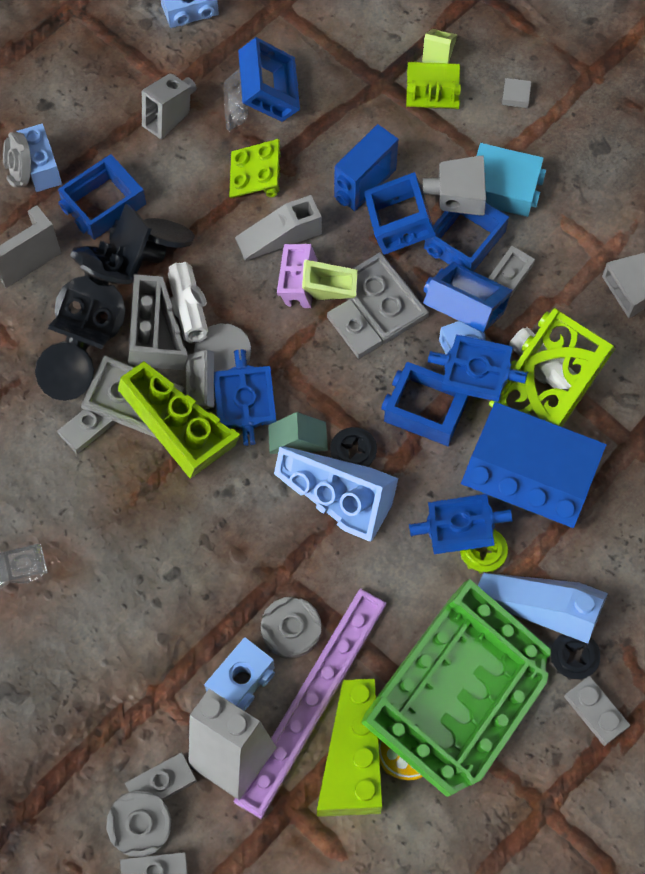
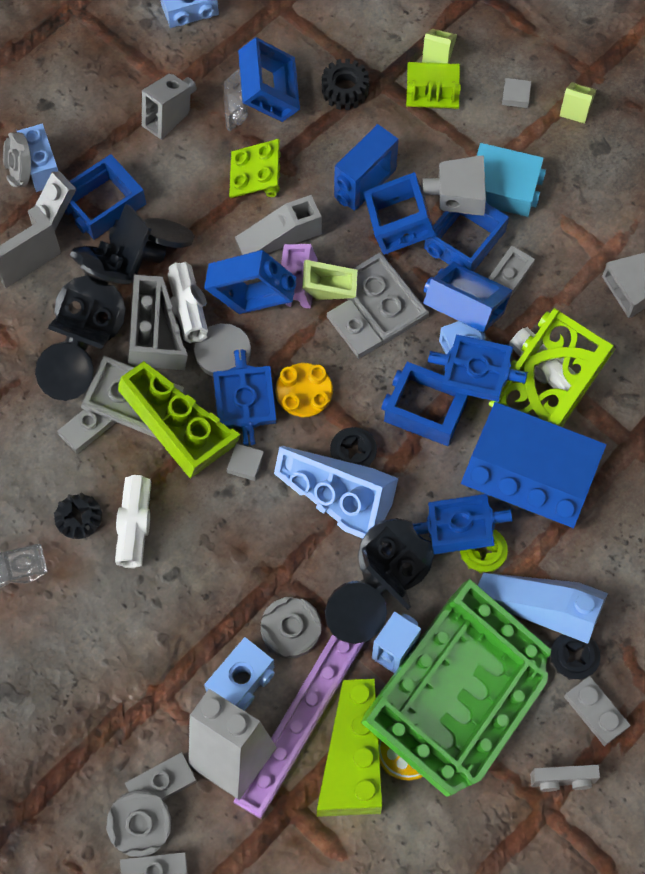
light grey plate [186,350,214,410] -> none
sand green slope [268,412,328,454] -> none
none -> light grey plate [34,171,76,231]
none -> black gear [54,492,102,539]
none -> white piece [115,475,151,568]
none -> blue window [204,250,296,314]
none -> light grey tile [227,443,264,481]
none -> yellow dish [275,363,333,417]
none -> black tyre [322,59,369,110]
none -> black piece [325,518,434,644]
none -> light blue brick [372,611,421,673]
none -> light grey plate [530,765,600,792]
none -> yellowish green slope [560,82,596,124]

